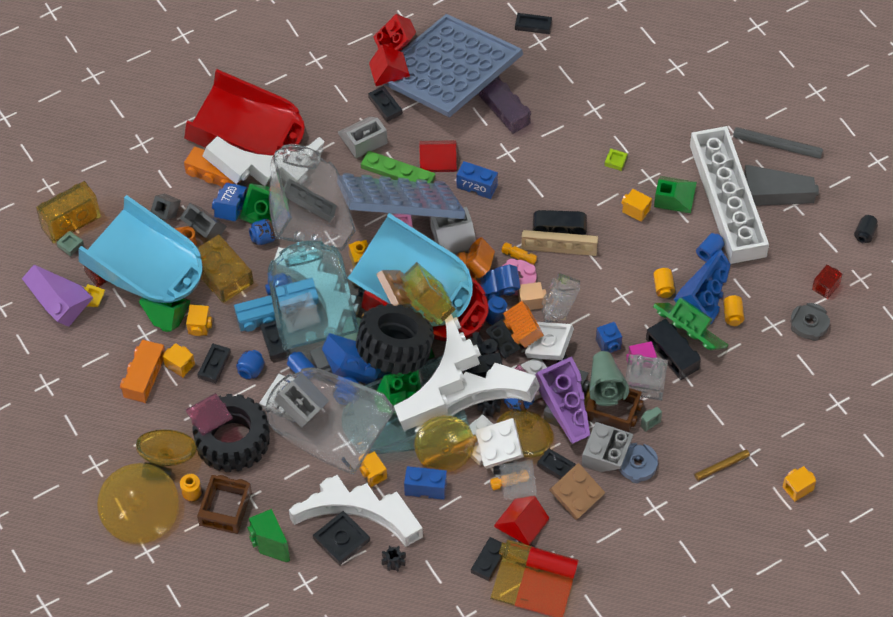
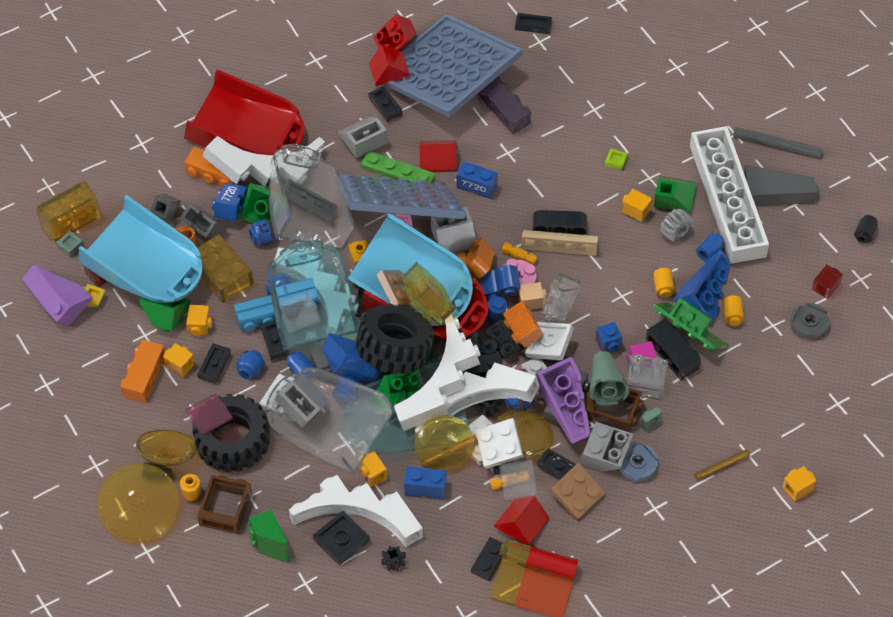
none -> light grey gear [660,209,692,241]

